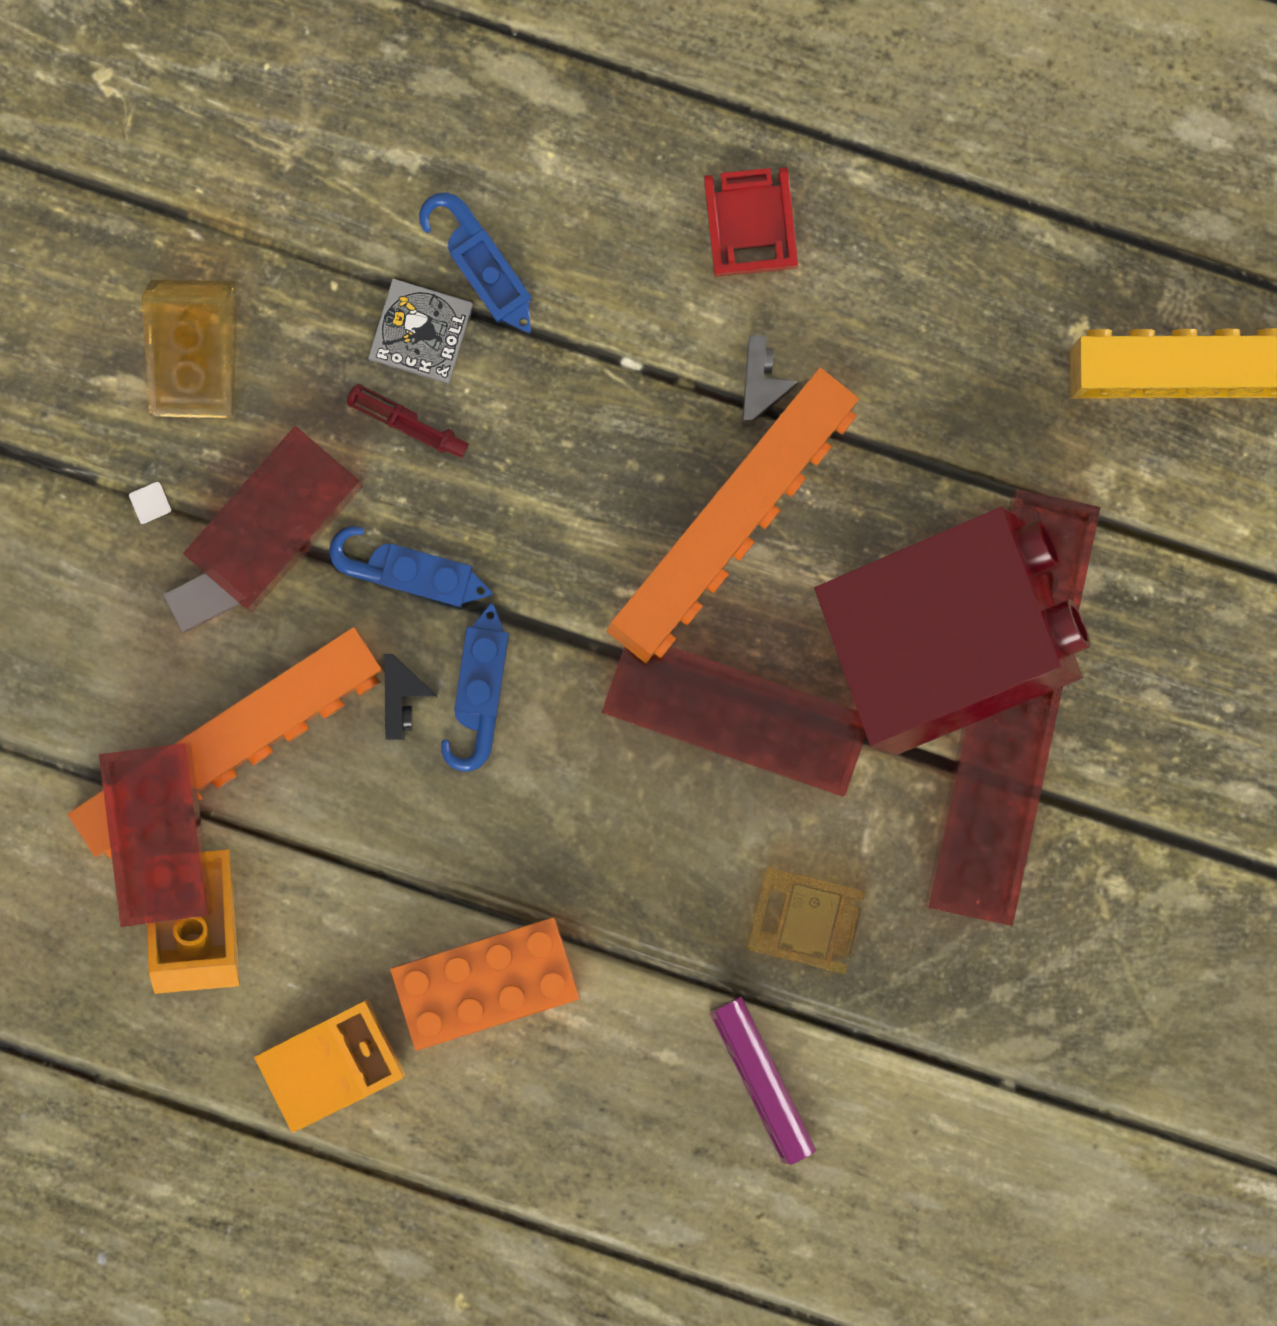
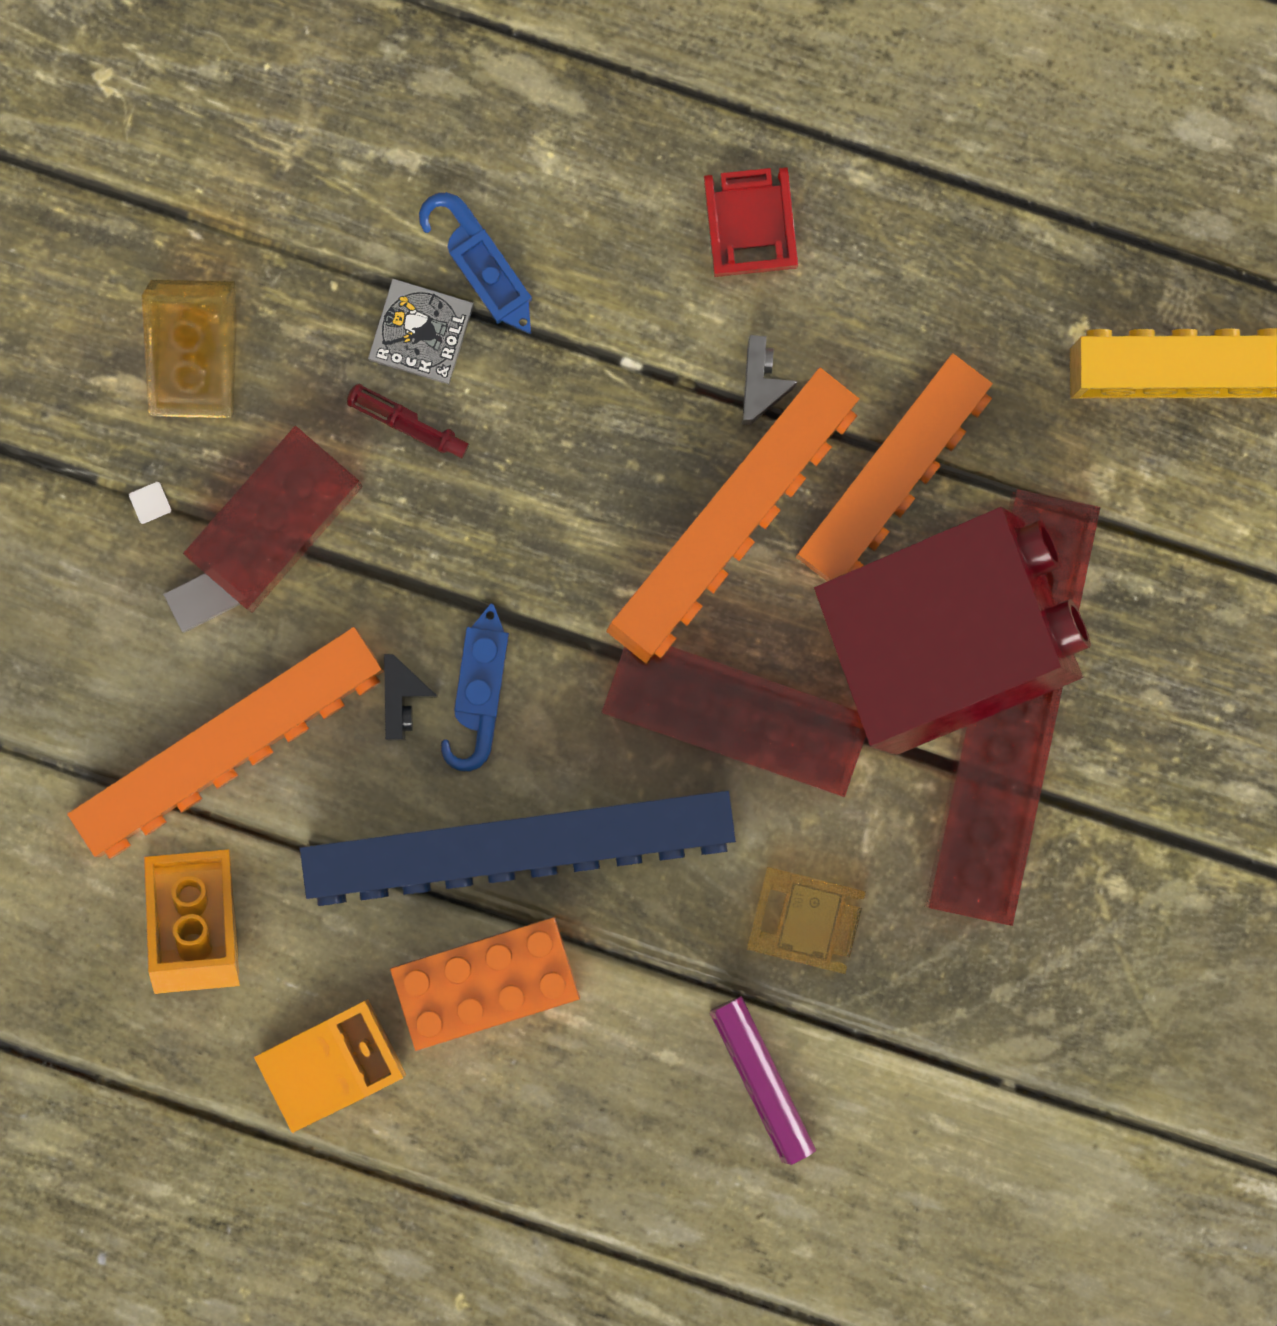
clear red brick [99,743,213,927] -> none
blue plate [329,526,493,608] -> none
none -> dark blue brick [300,791,736,906]
none -> orange brick [796,353,993,581]

